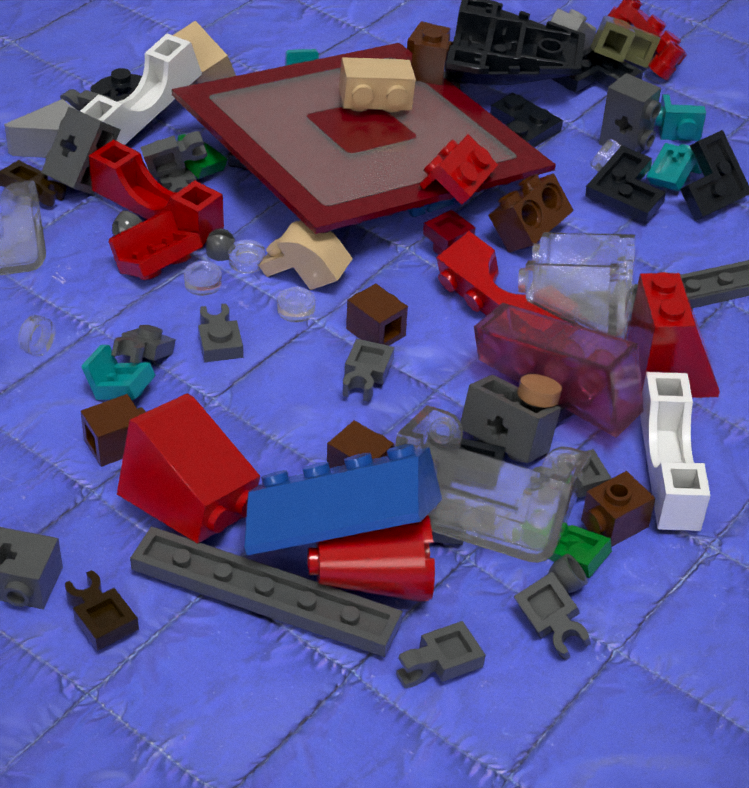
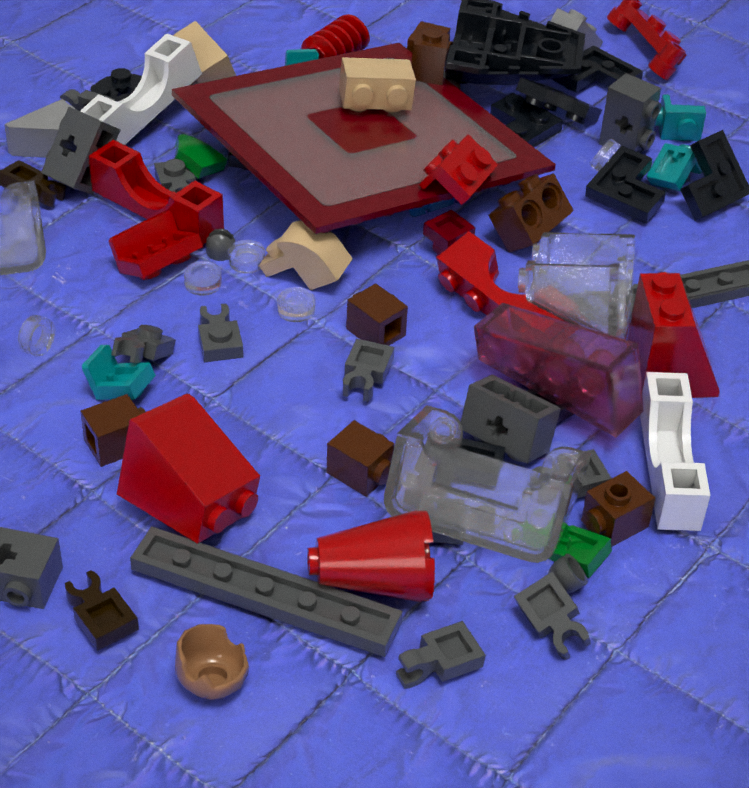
dark grey hinge [112,211,142,236] -> none
dark grey plate [140,131,208,179] -> none
blue slope [244,444,443,556] -> none
medium nougat tile [517,374,562,408] -> none
olive brick [590,16,660,68] -> none
none -> medium nougat hair [175,624,249,700]
none -> red piece [301,14,370,59]
none -> black plate [516,77,602,124]

